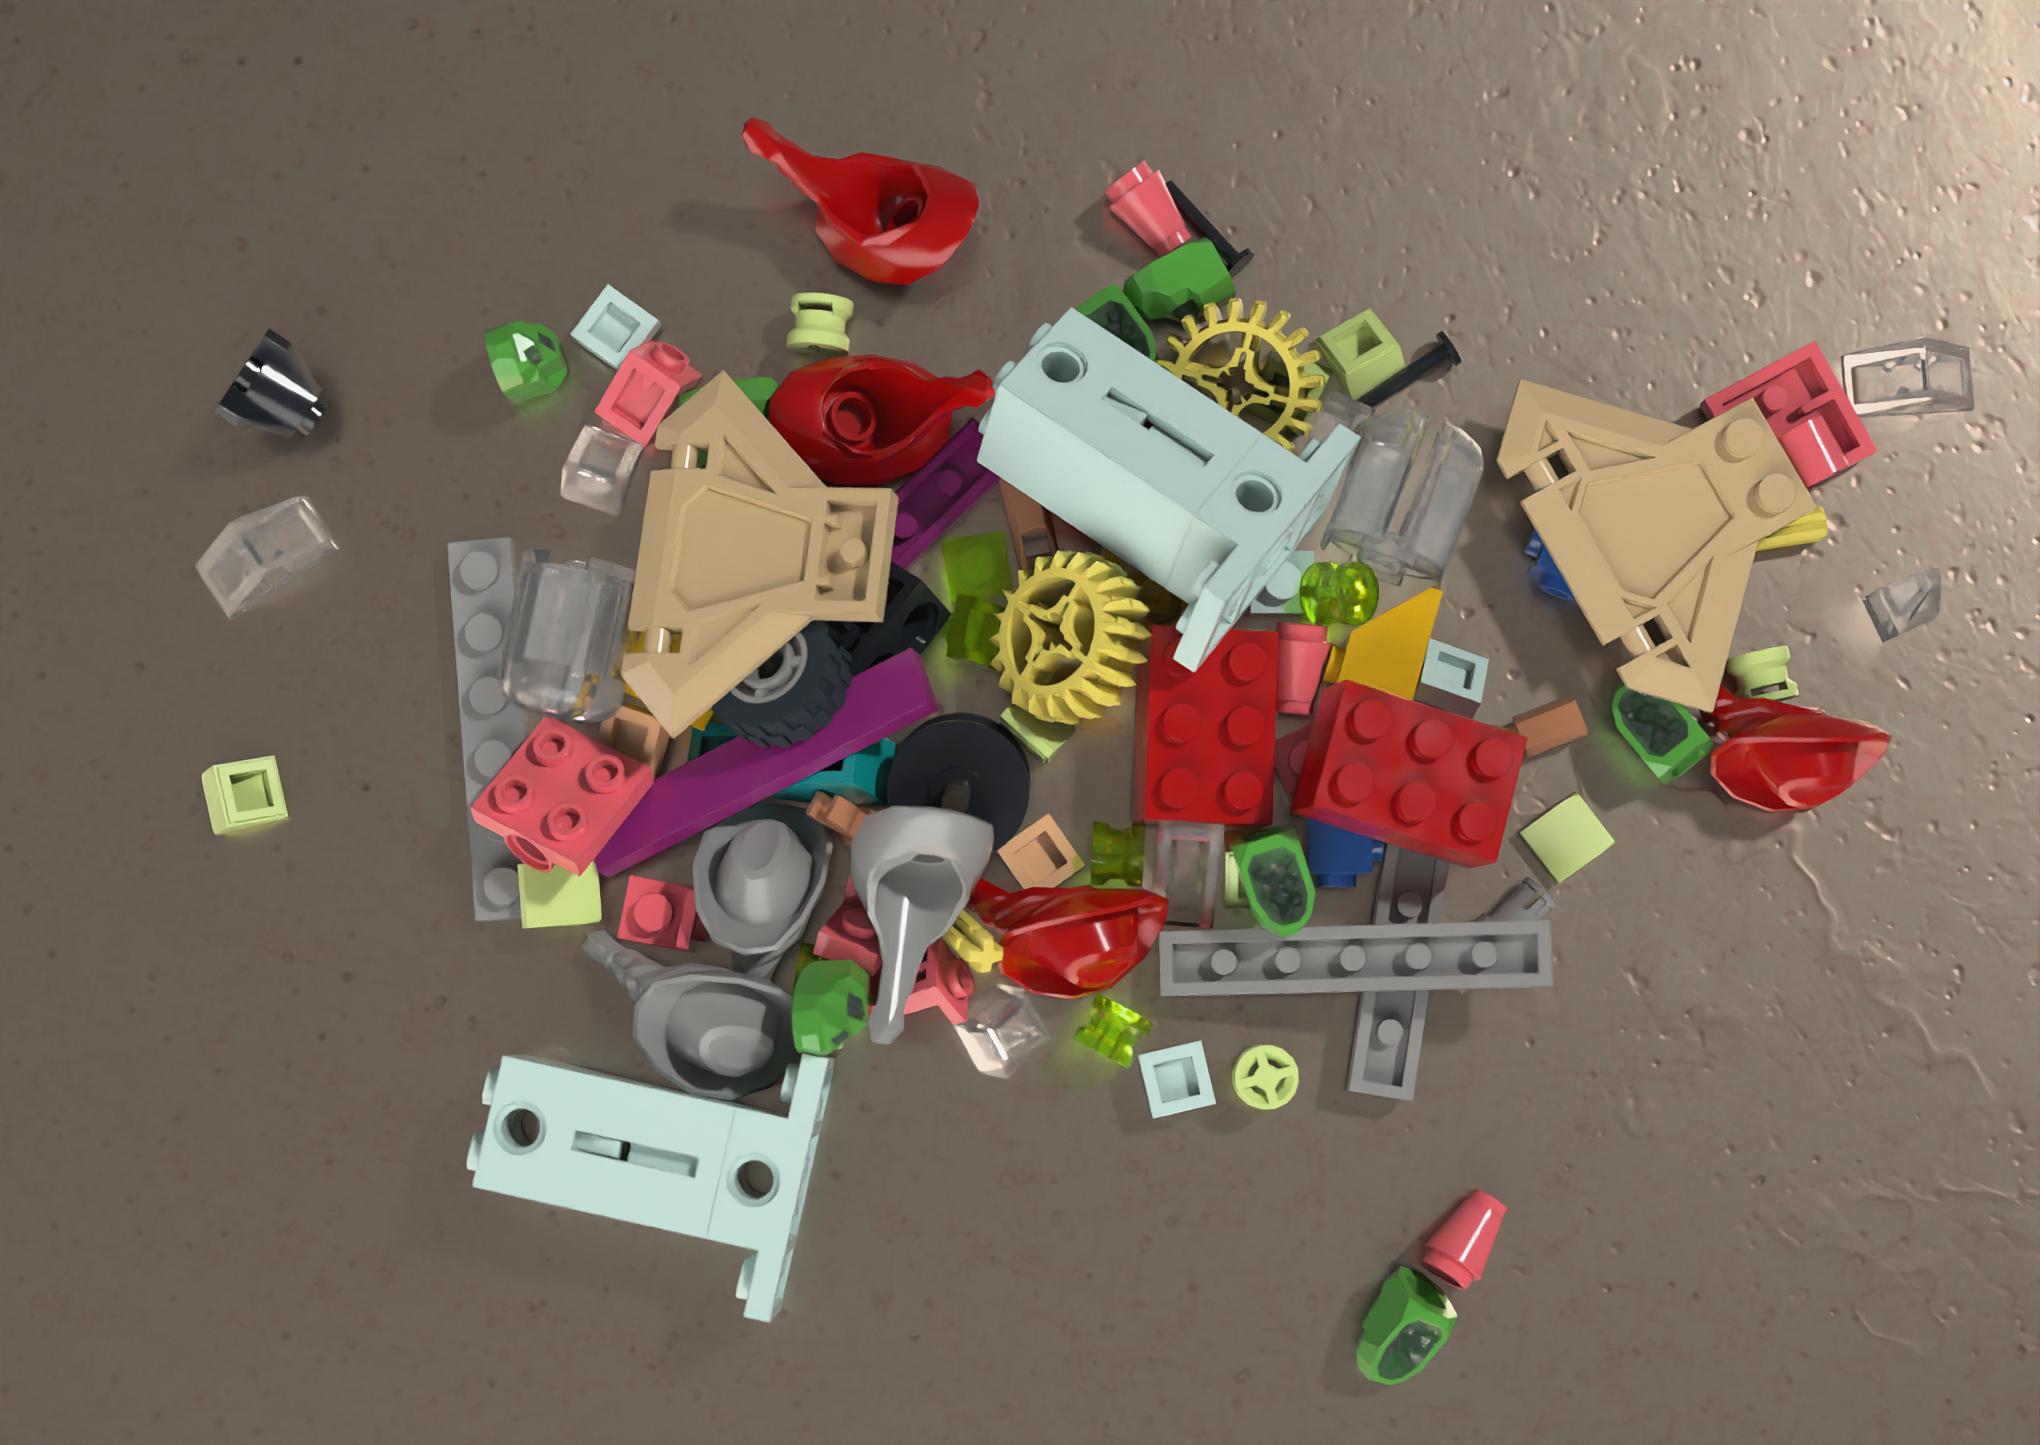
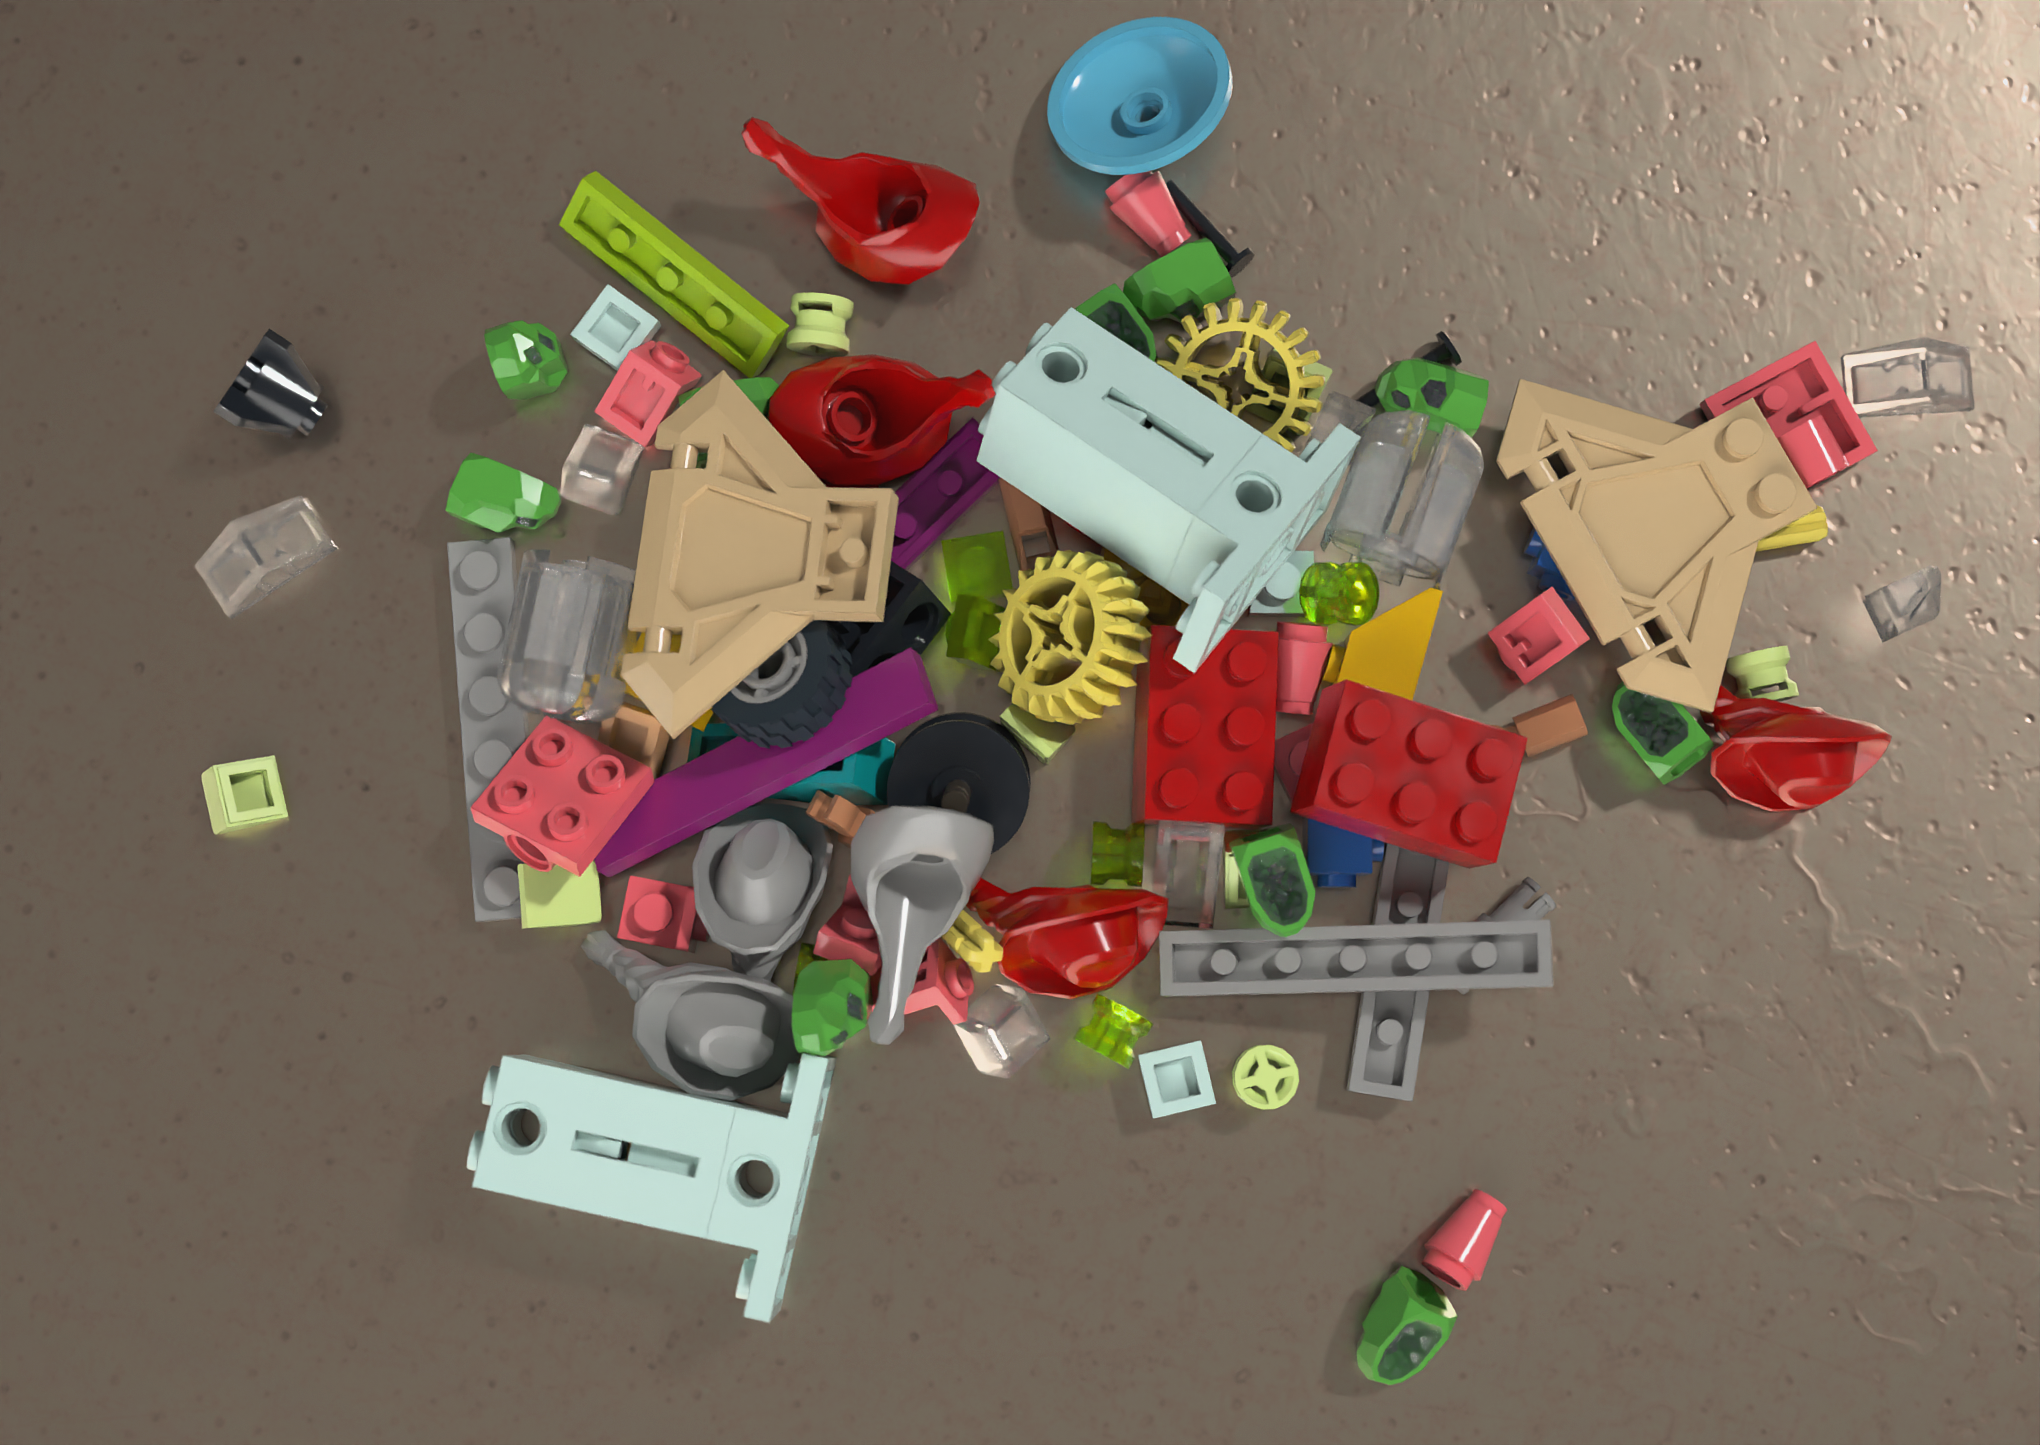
light nougat plate [997,813,1085,890] -> none
yellowish green slope [1316,308,1406,402] -> none
light aqua plate [1413,638,1489,719] -> none
yellowish green slope [1519,792,1615,884] -> none
none -> bright green rock [445,453,562,533]
none -> lime plate [559,170,789,378]
none -> medium azure dish [1047,17,1233,175]
none -> bright green rock [1375,357,1489,441]
none -> coral bracket [1488,587,1590,685]

